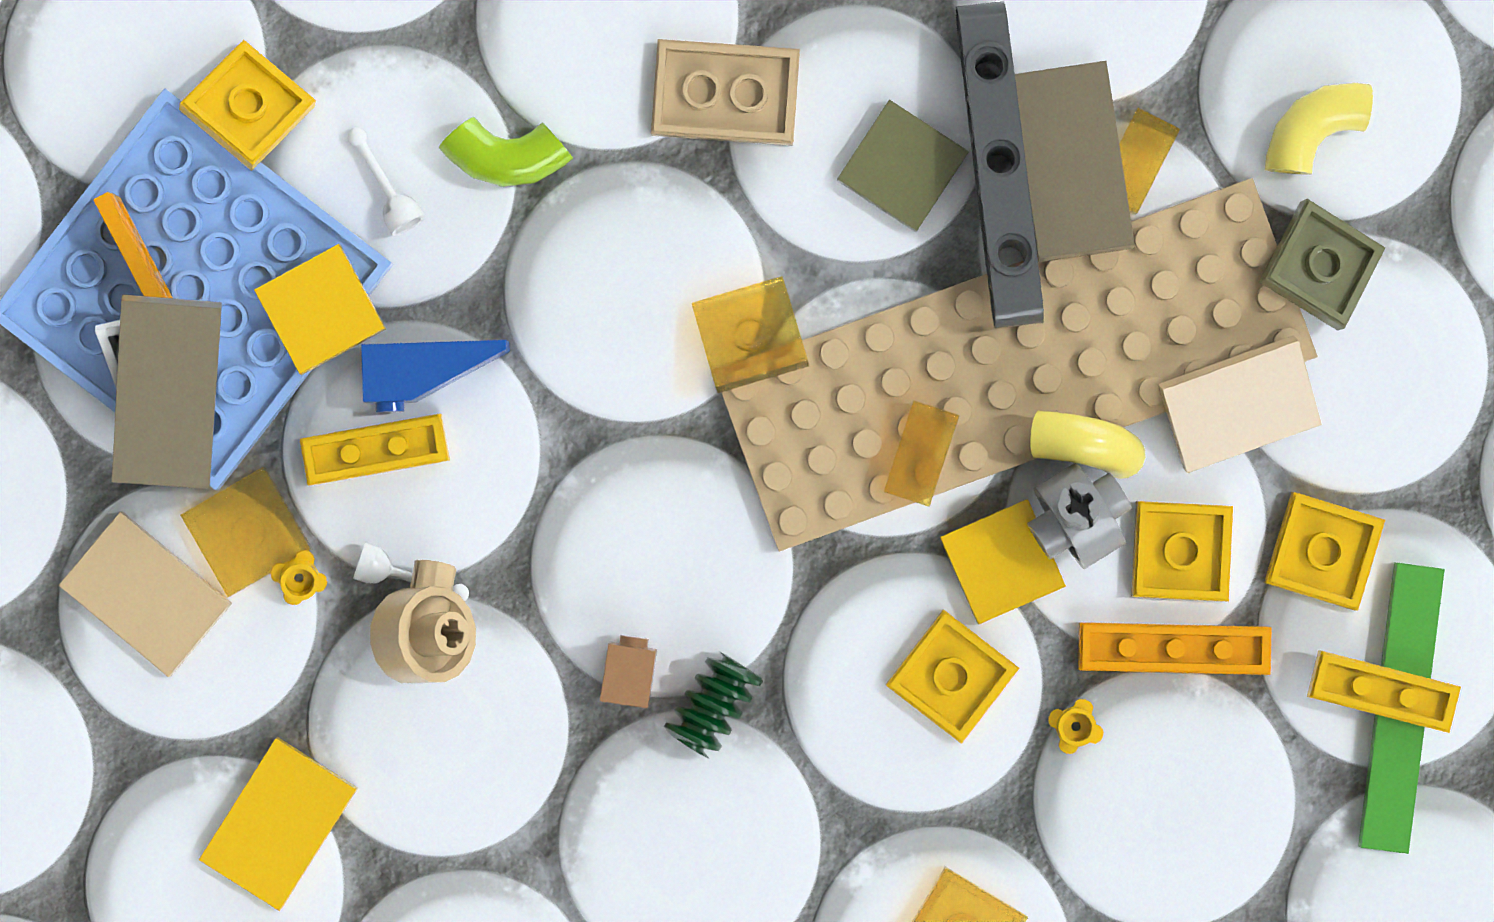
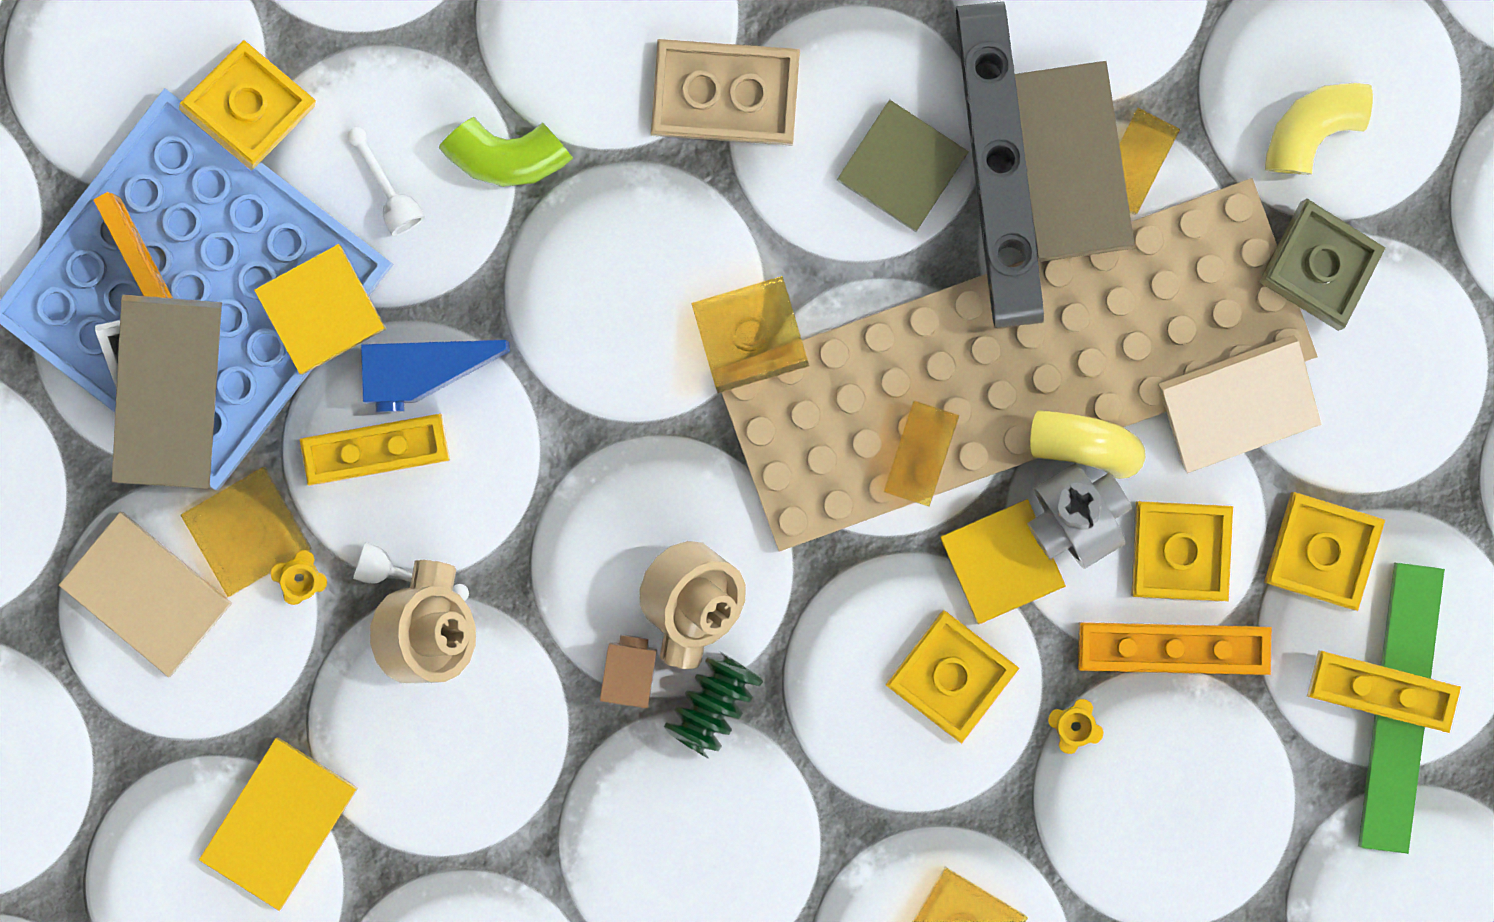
none -> tan piece [640,541,746,669]

